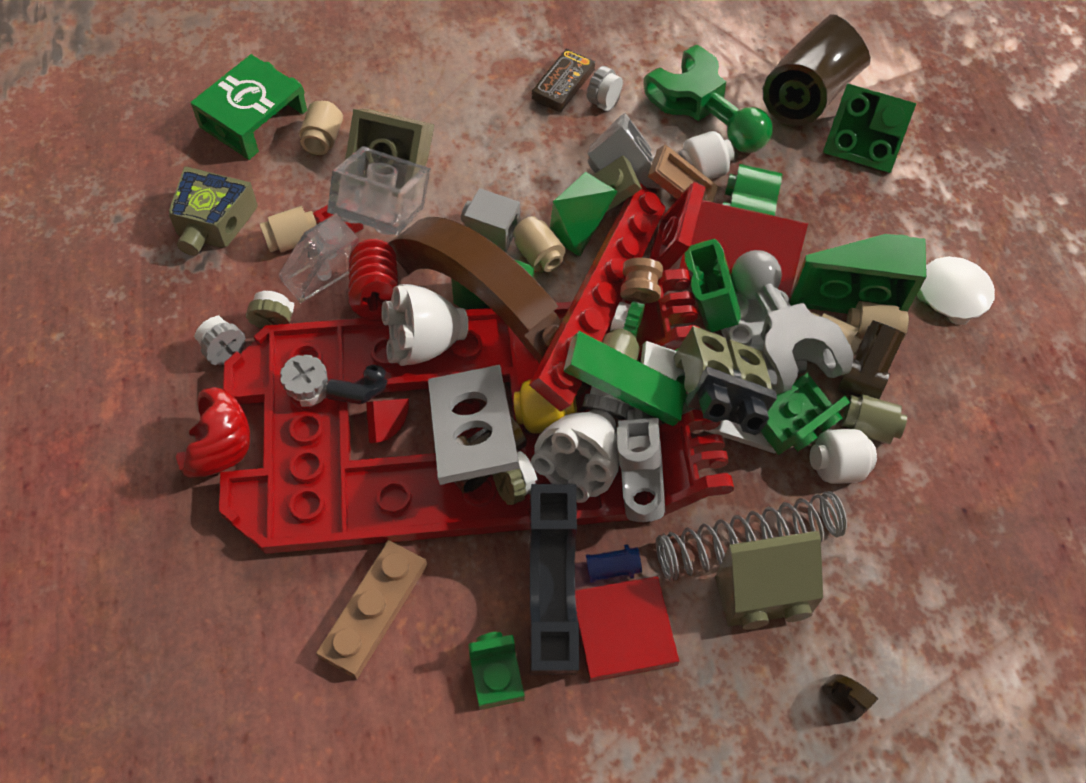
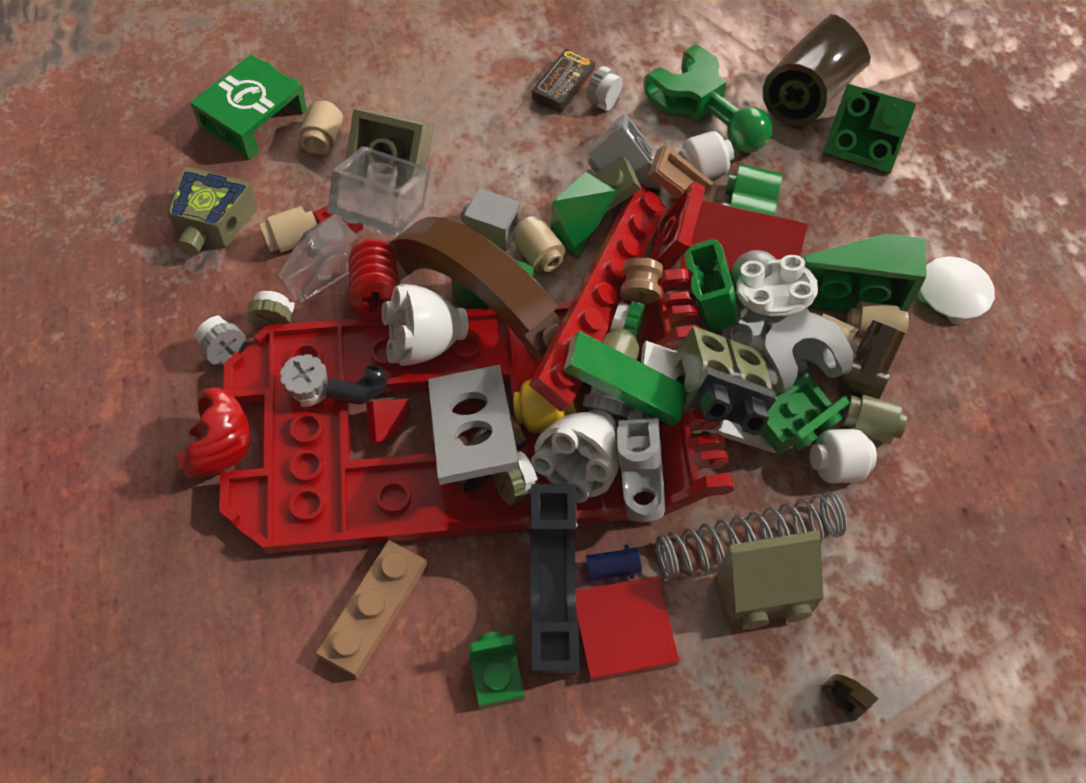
none -> white dish [737,255,818,316]

